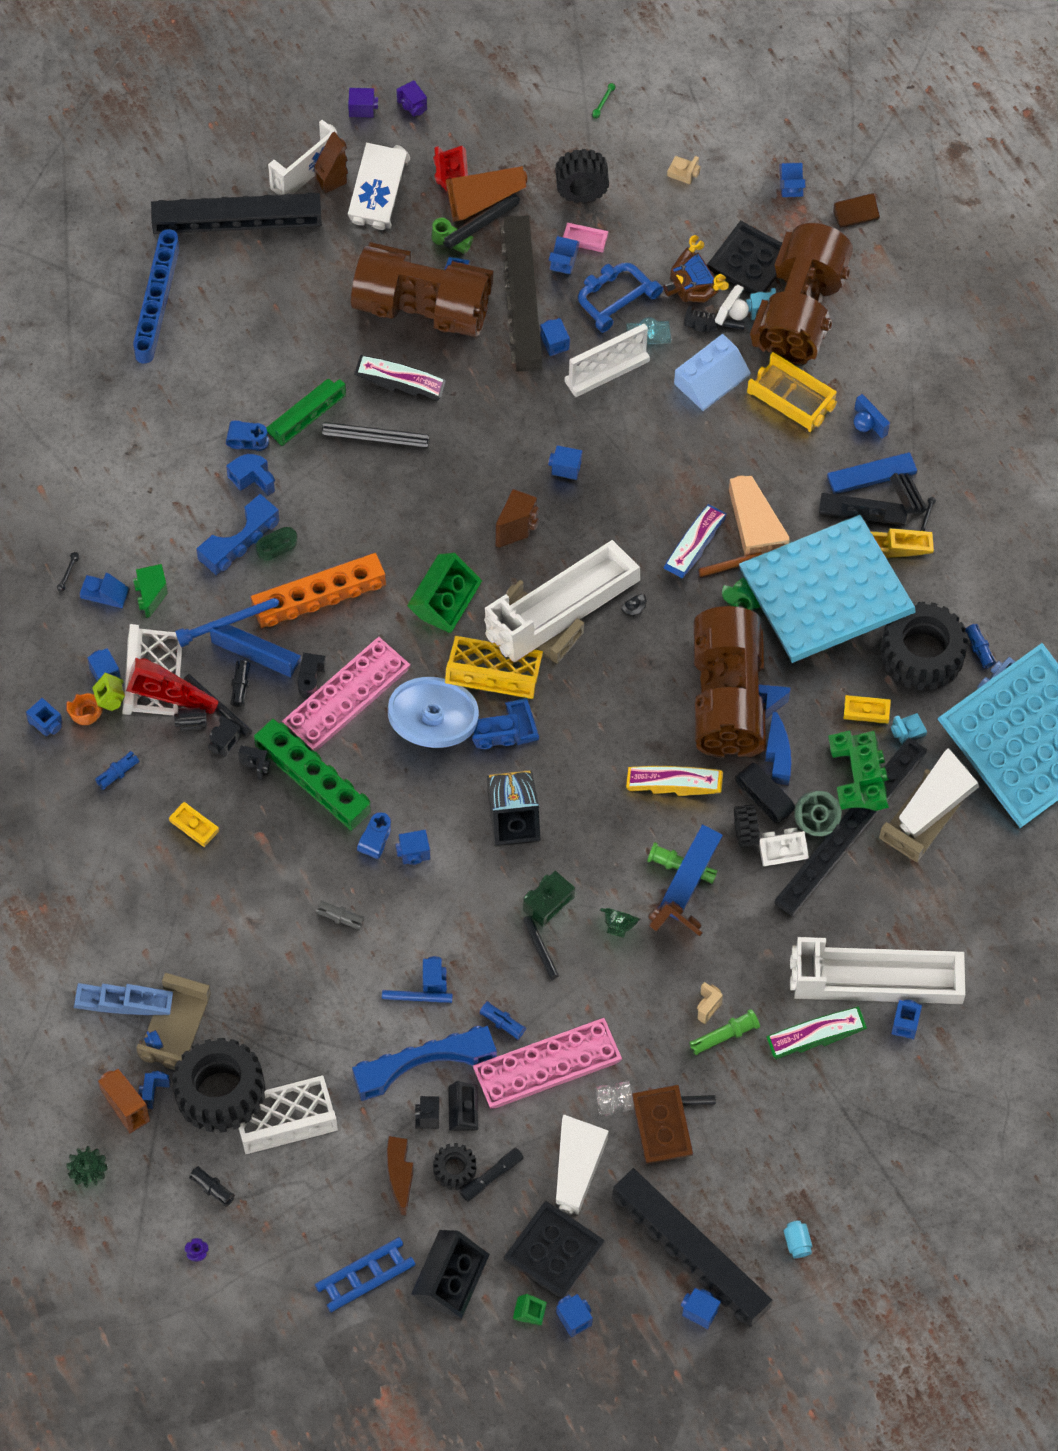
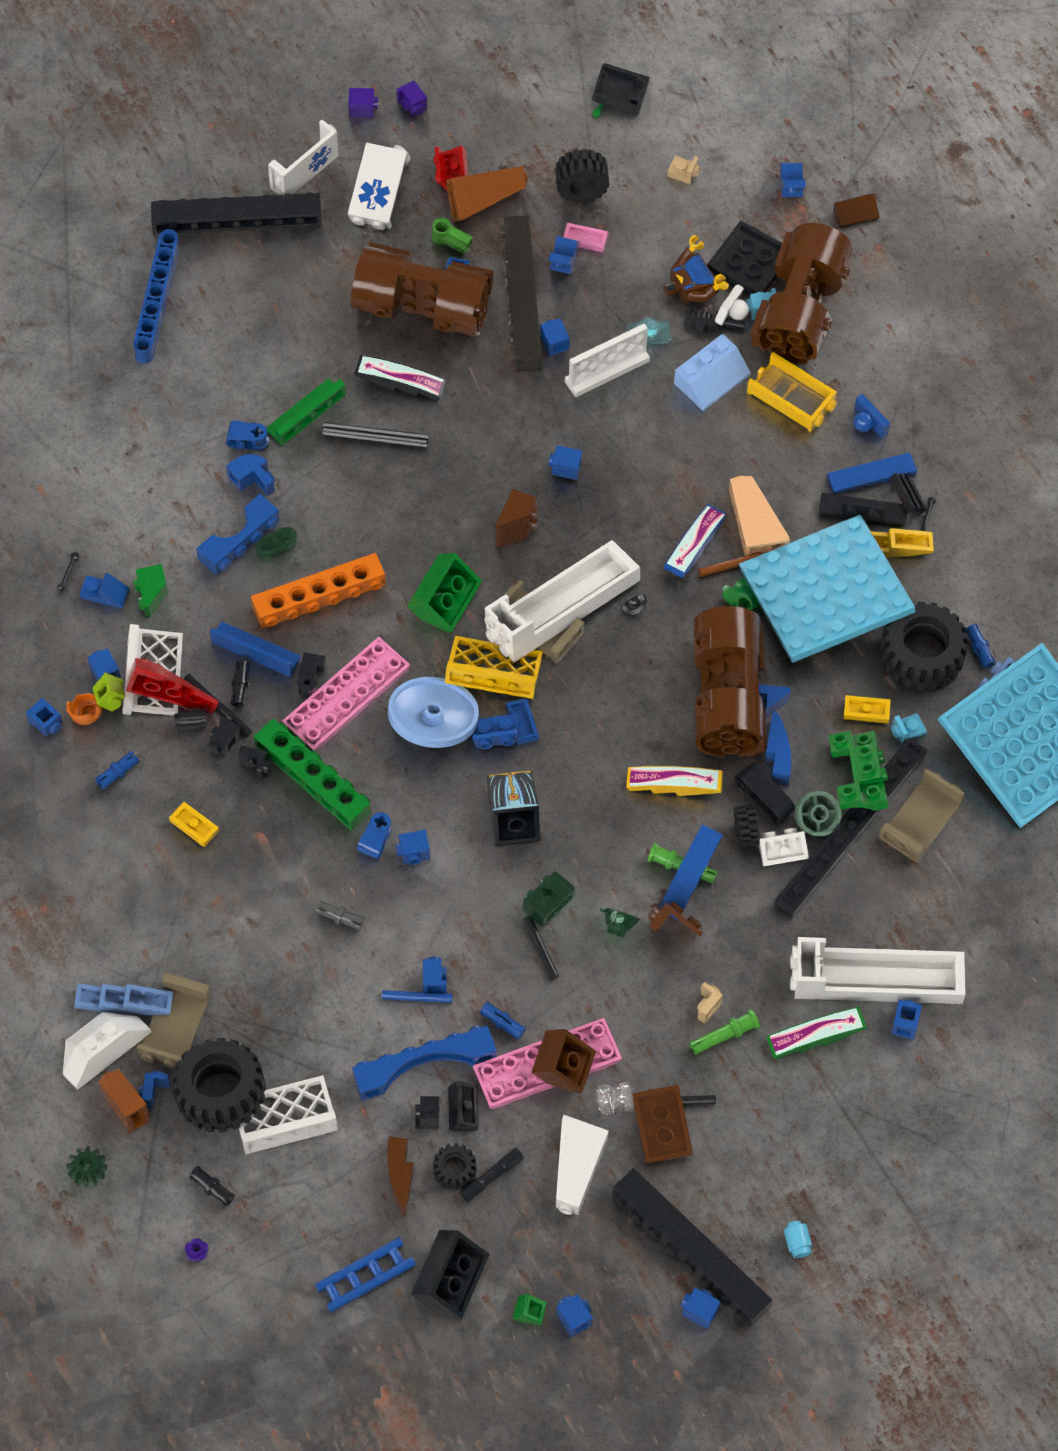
blue plate [144,1030,164,1050] -> none
blue piece [175,598,279,648] -> none
reddish brown slope [314,131,348,194] -> none
black axle [443,193,520,249] -> none
black plate [504,1200,605,1299] -> none
blue bar [578,263,663,333] -> none
white slope [899,748,979,839] -> none
none -> white wedge [63,1012,152,1090]
none -> reddish brown slope [531,1029,596,1093]
none -> black container [592,63,650,115]

